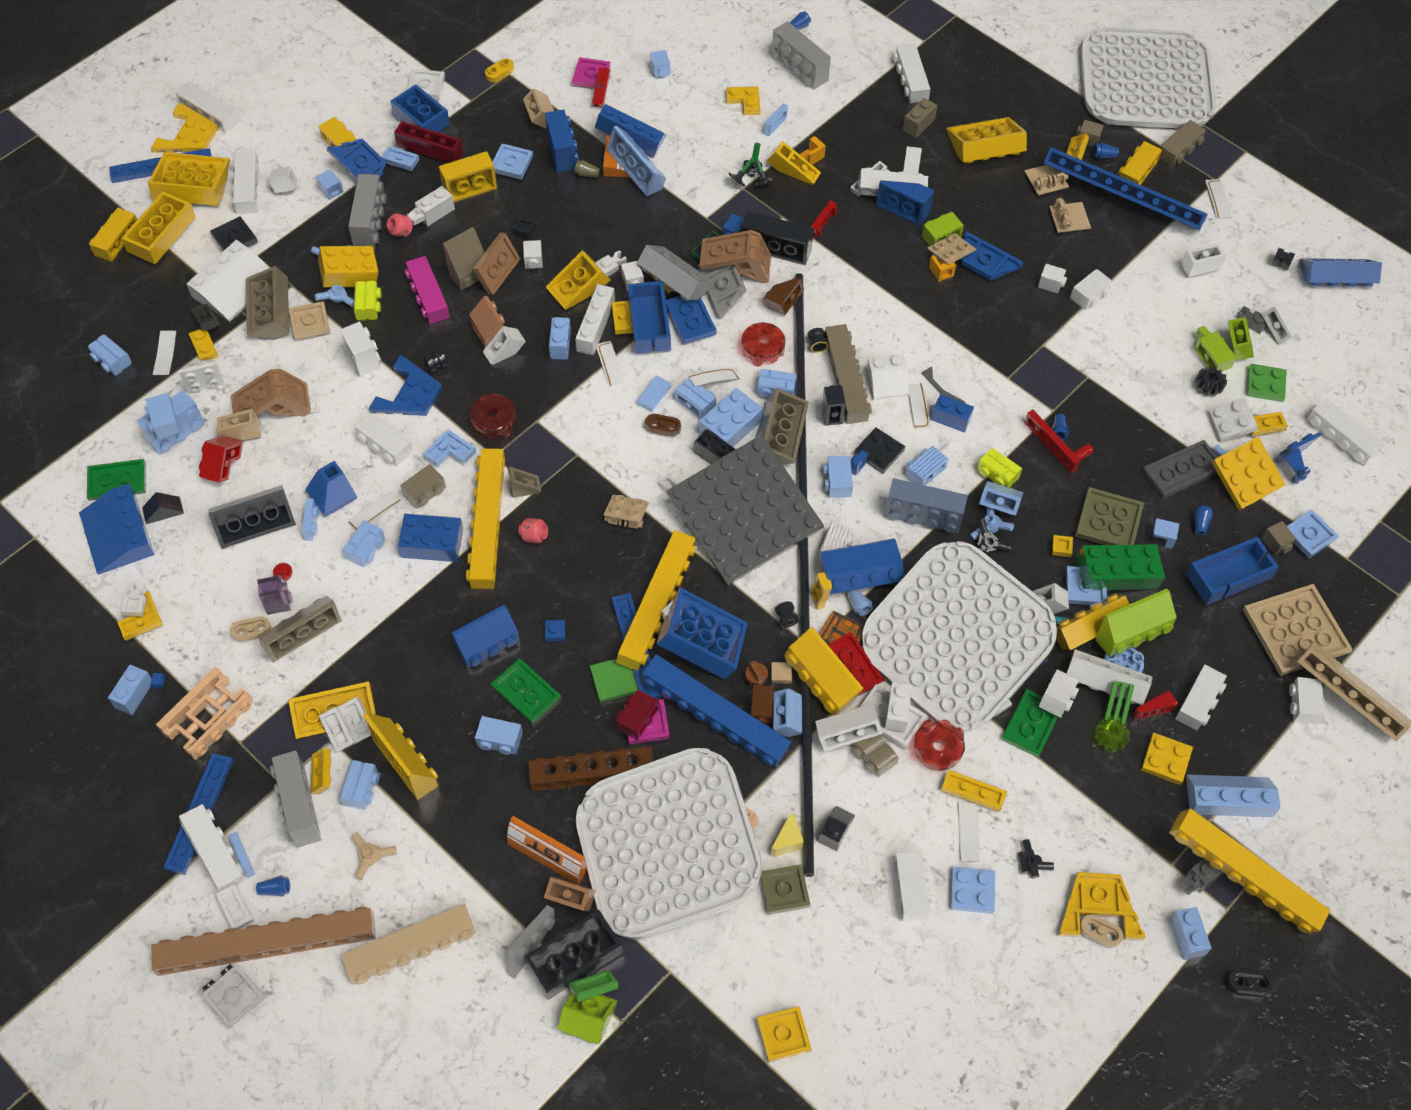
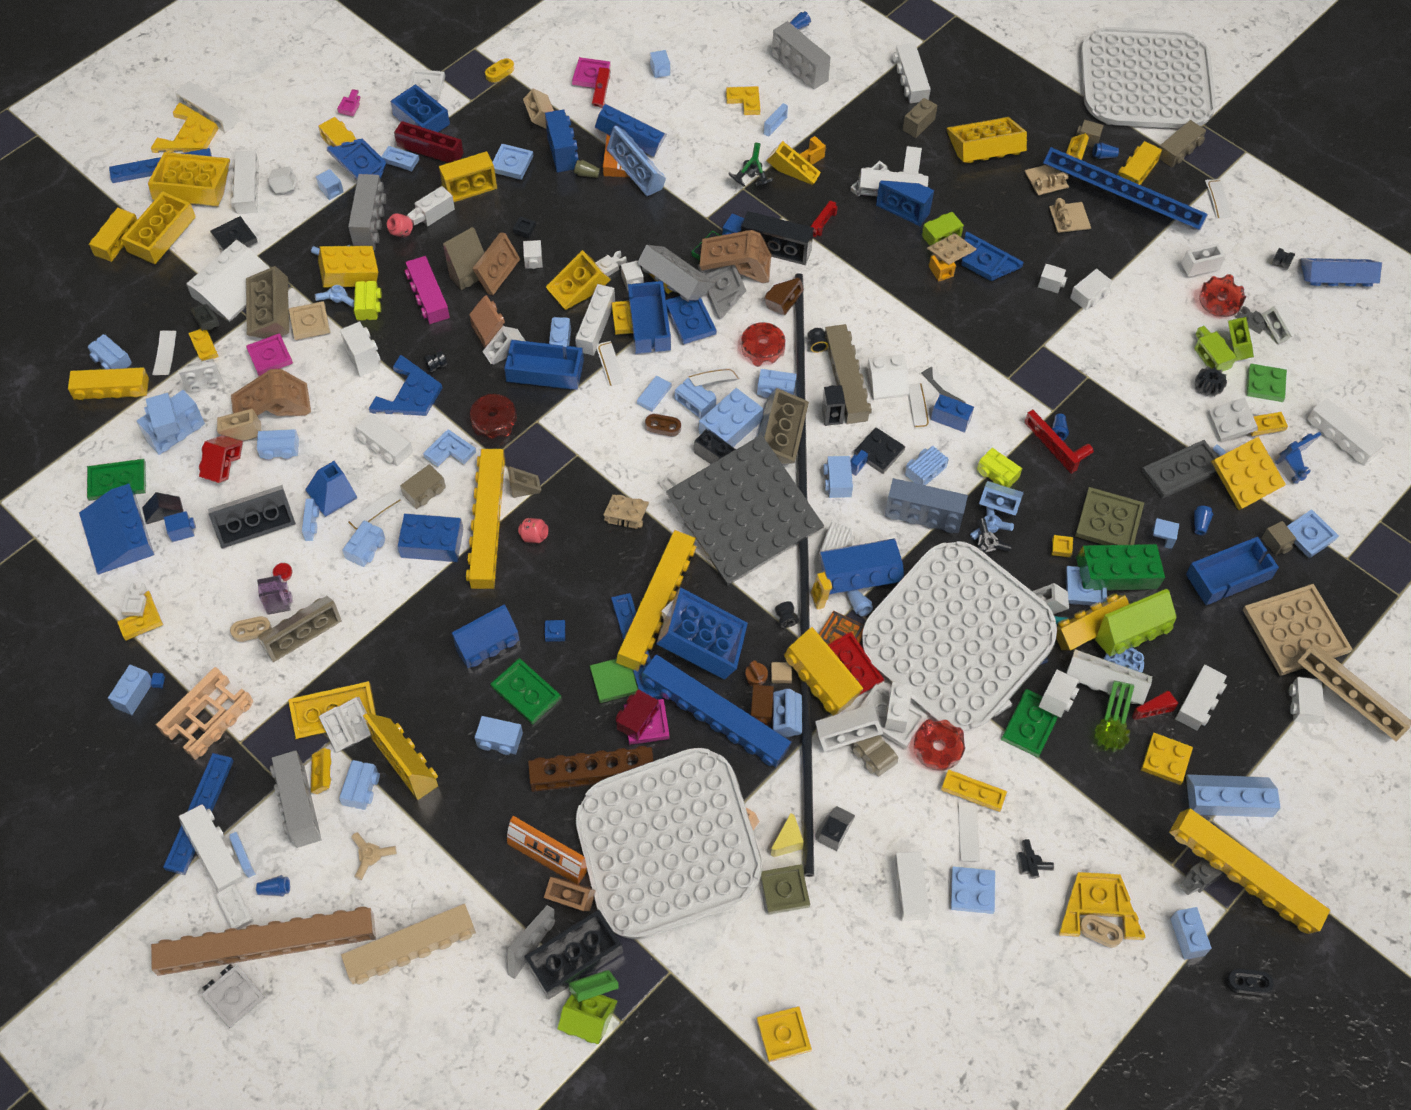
none -> yellow brick [68,368,149,400]
none -> blue brick [164,511,196,542]
none -> dark pink plate [246,333,293,376]
none -> light blue brick [257,429,299,460]
none -> dark pink plate [337,89,361,117]
none -> blue piece [505,340,584,390]
none -> clear red plate [1199,274,1247,317]

